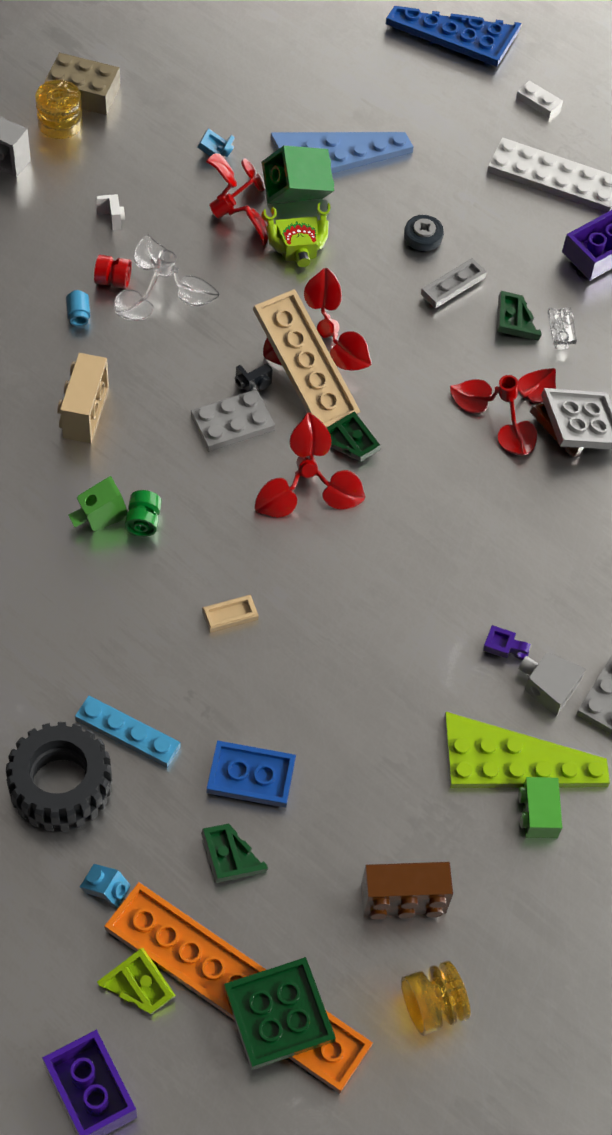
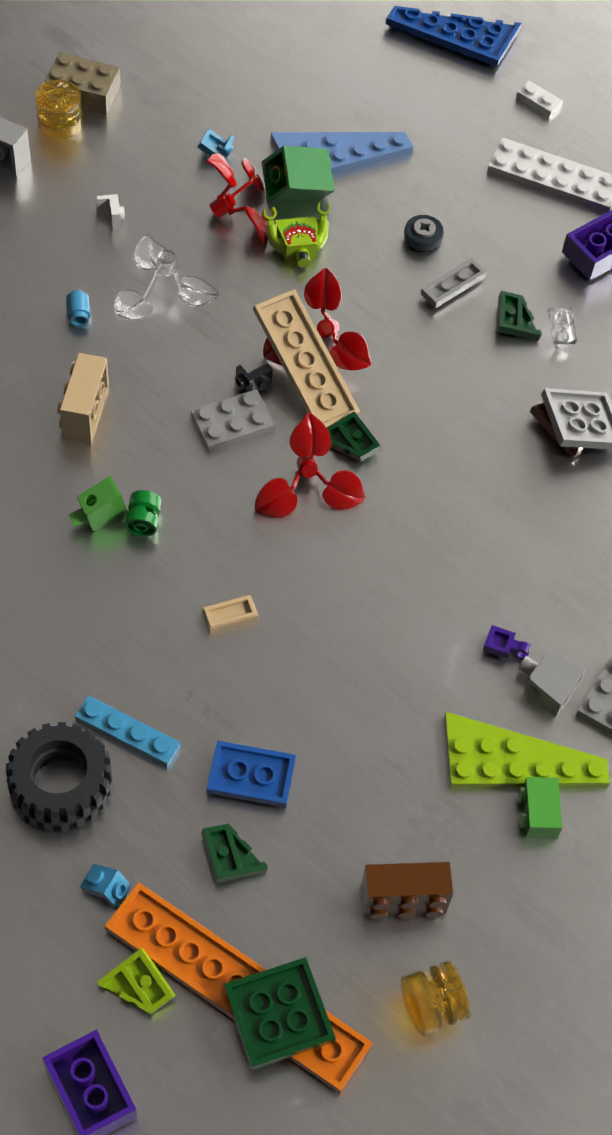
red wheel [94,254,132,289] -> none
red plant [450,368,556,456] -> none

